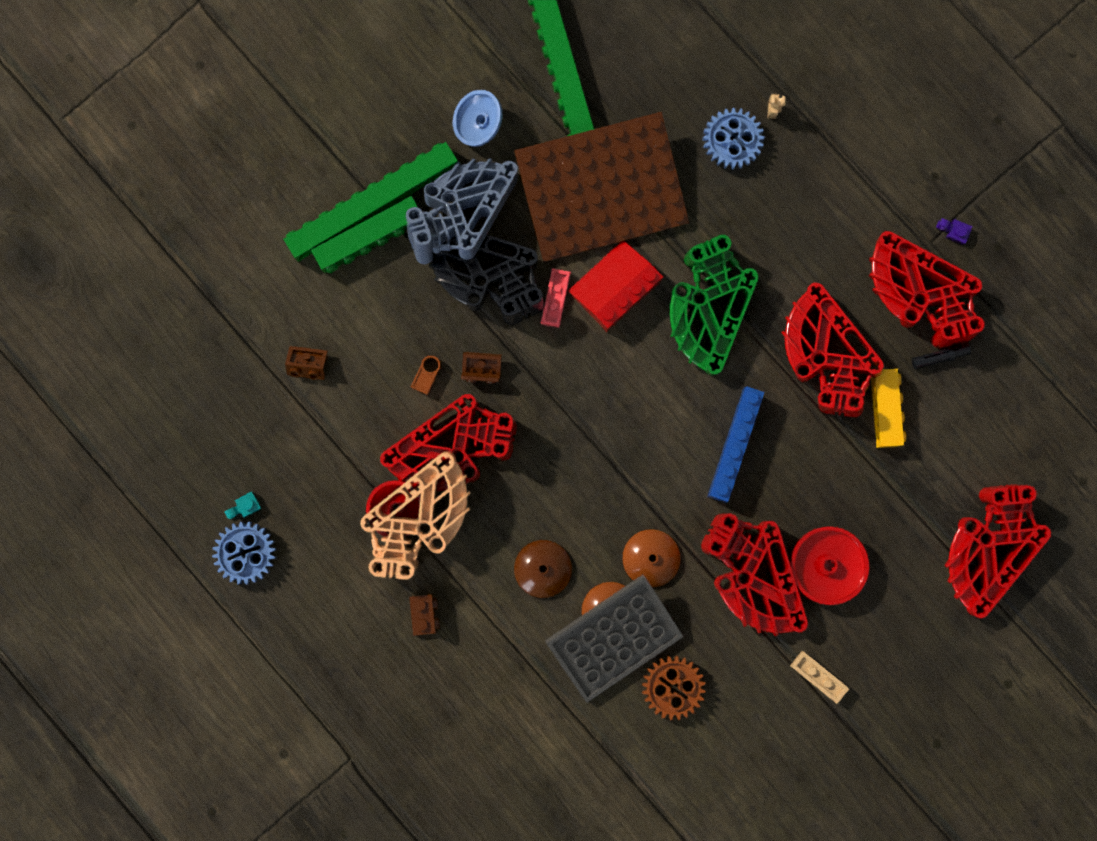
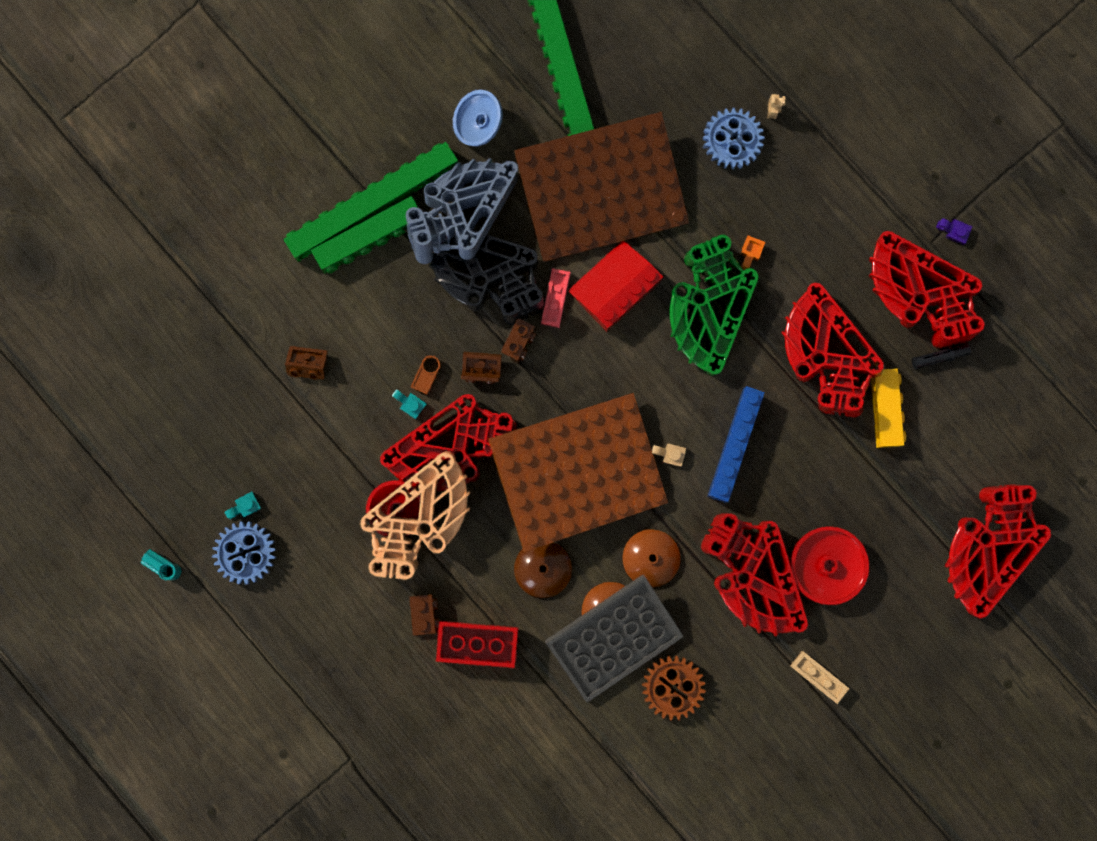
none -> teal piece [141,549,181,580]
none -> teal plate [392,389,427,420]
none -> red brick [436,621,518,668]
none -> dark orange plate [488,393,668,552]
none -> reddish brown bracket [501,319,537,364]
none -> tan plate [651,443,686,467]
none -> orange plate [740,235,765,270]

